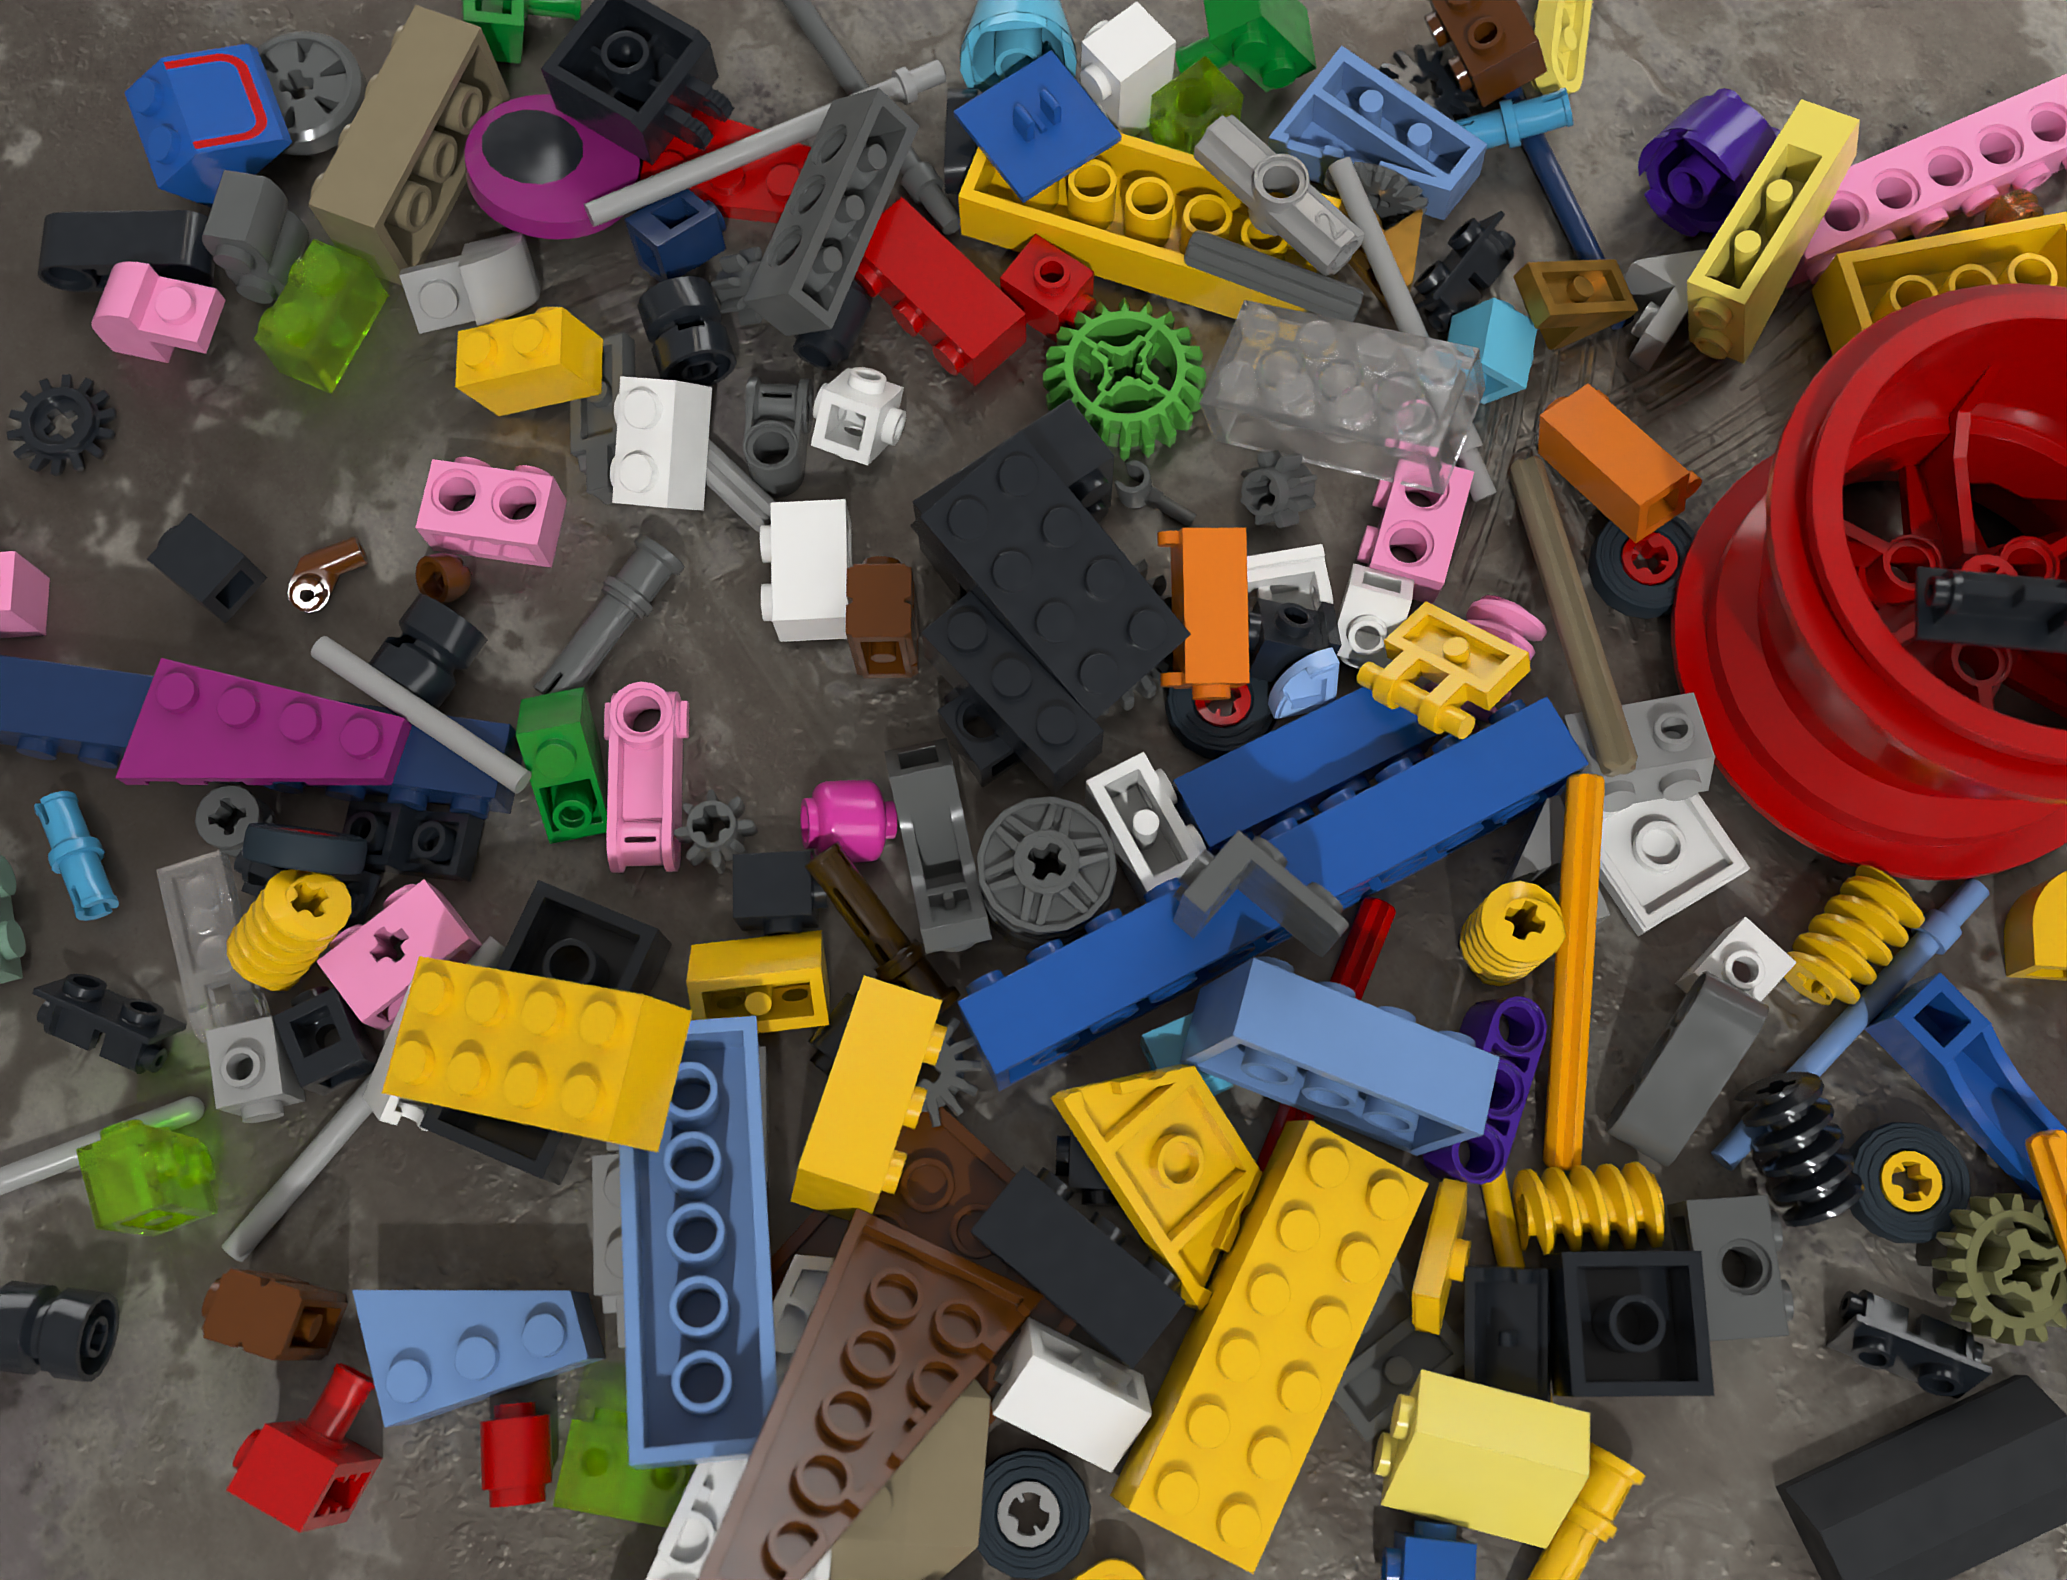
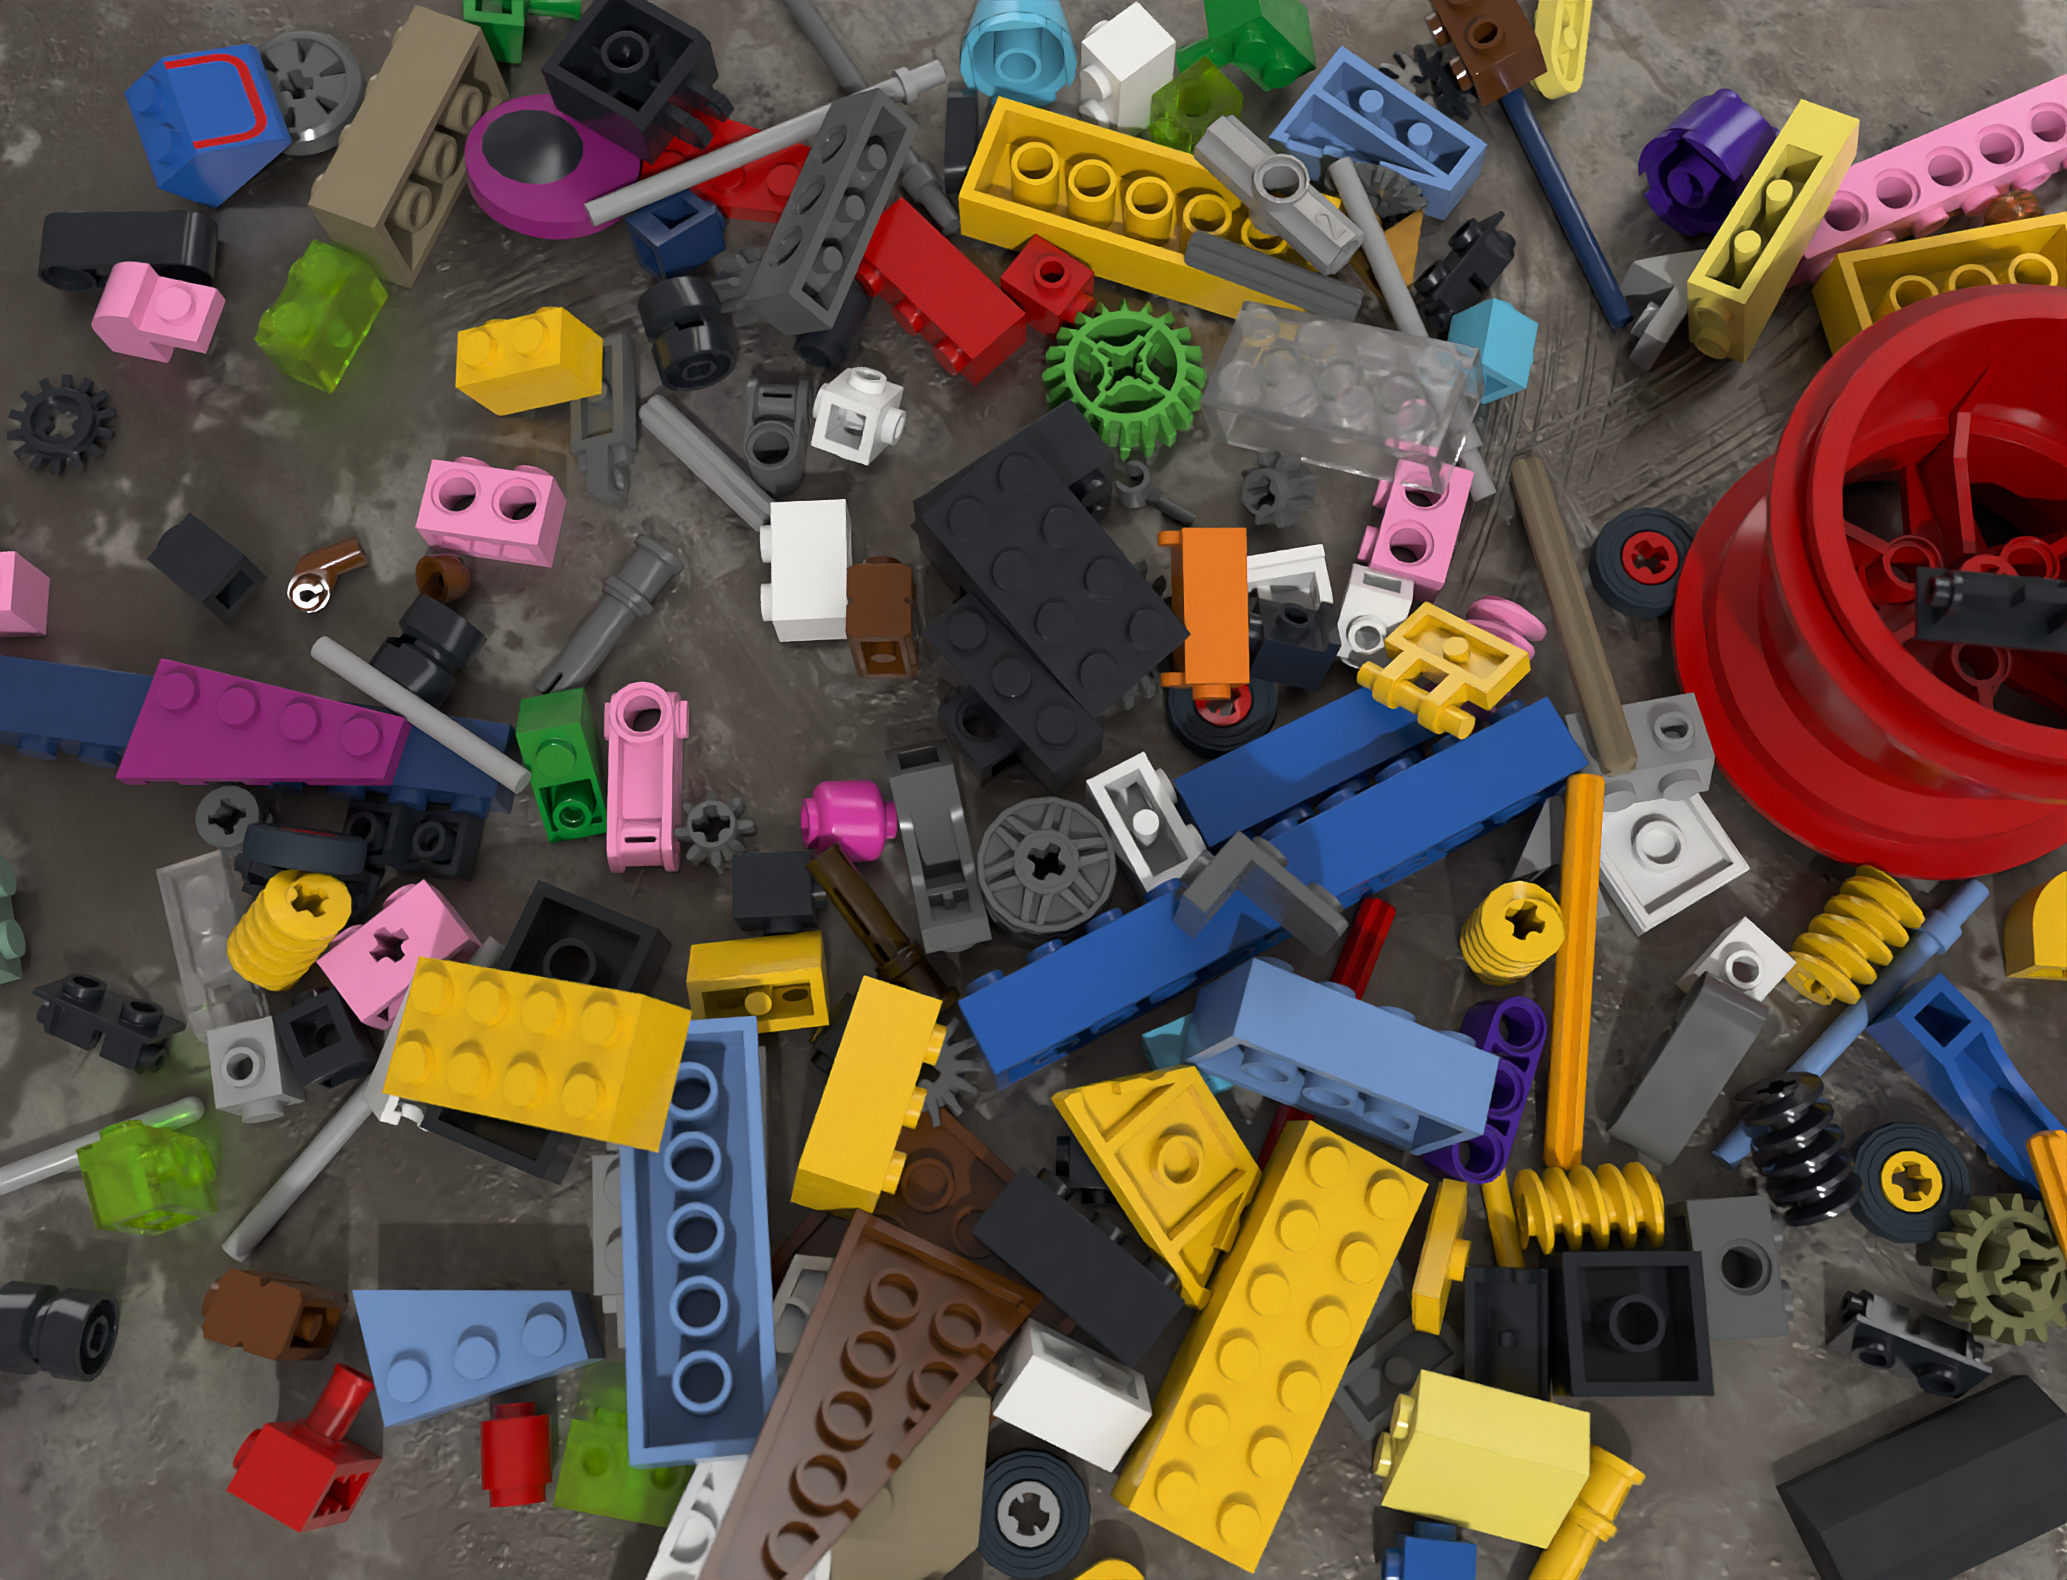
dark azure pin [34,791,119,921] -> none
dark grey brick [202,170,309,304] -> none
light grey brick [399,232,541,334] -> none
white brick [610,376,712,511] -> none
blue piece [953,50,1122,203] -> none
light blue tile [1268,647,1340,719] -> none
dark azure pin [1452,87,1574,150] -> none
pearl gold slope [1513,259,1639,350] -> none
orange brick [1538,383,1702,543] -> none

